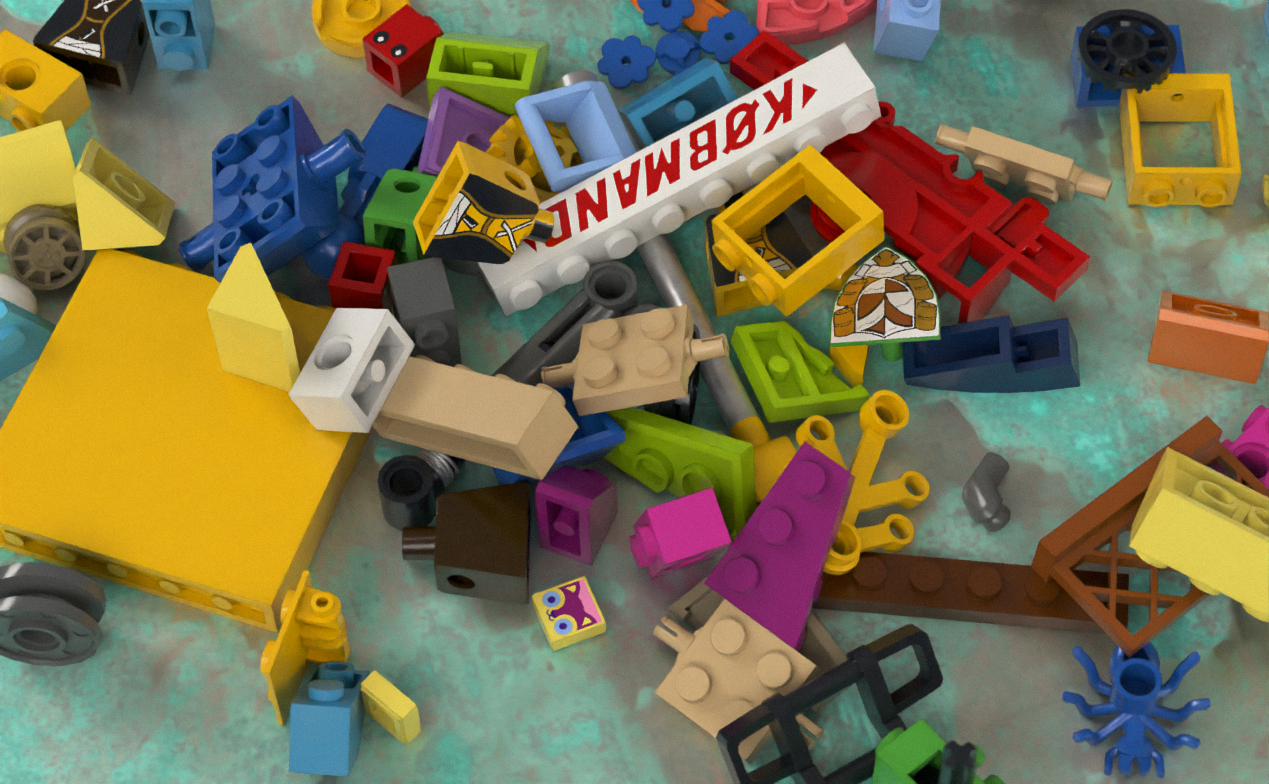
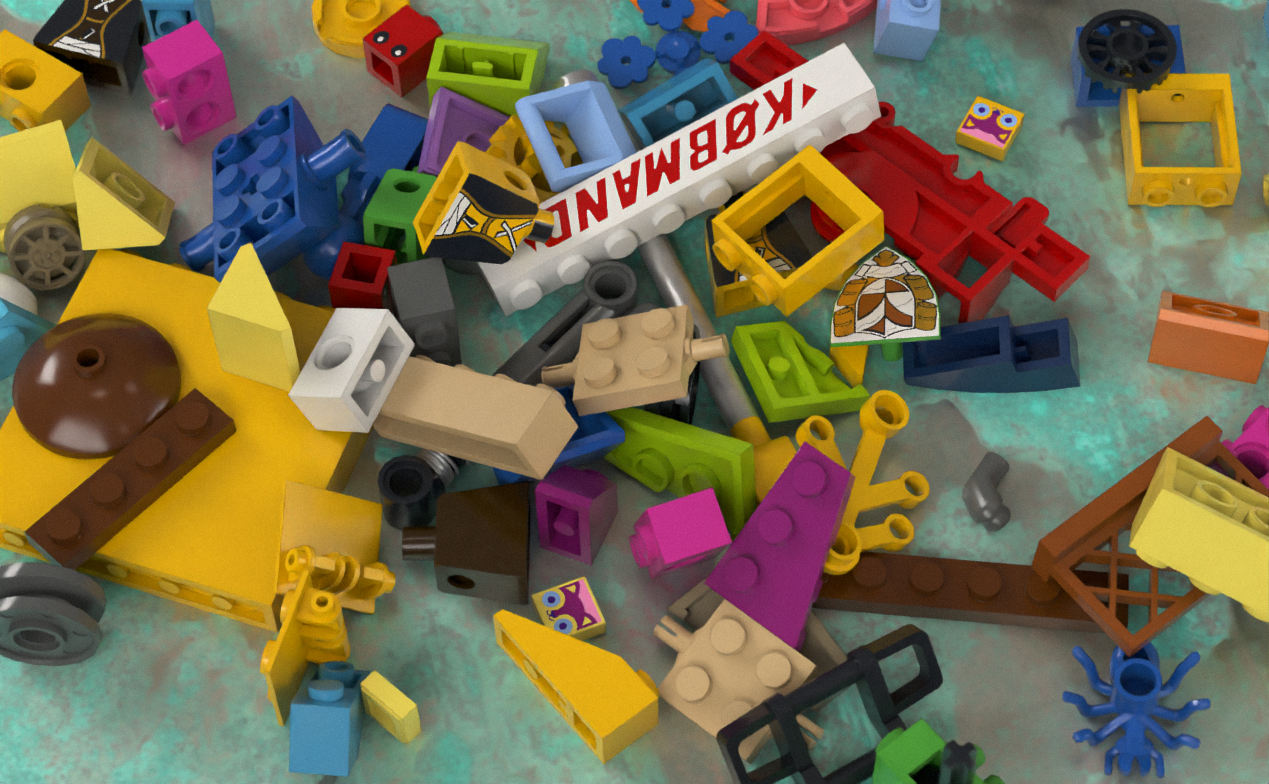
tan plate [935,123,1113,204] -> none
none -> reddish brown dish [12,313,181,459]
none -> reddish brown plate [25,388,236,570]
none -> dark pink brick [142,19,237,145]
none -> yellow hinge [274,480,396,615]
none -> yellow slope [493,609,660,764]
none -> tile [955,95,1025,161]

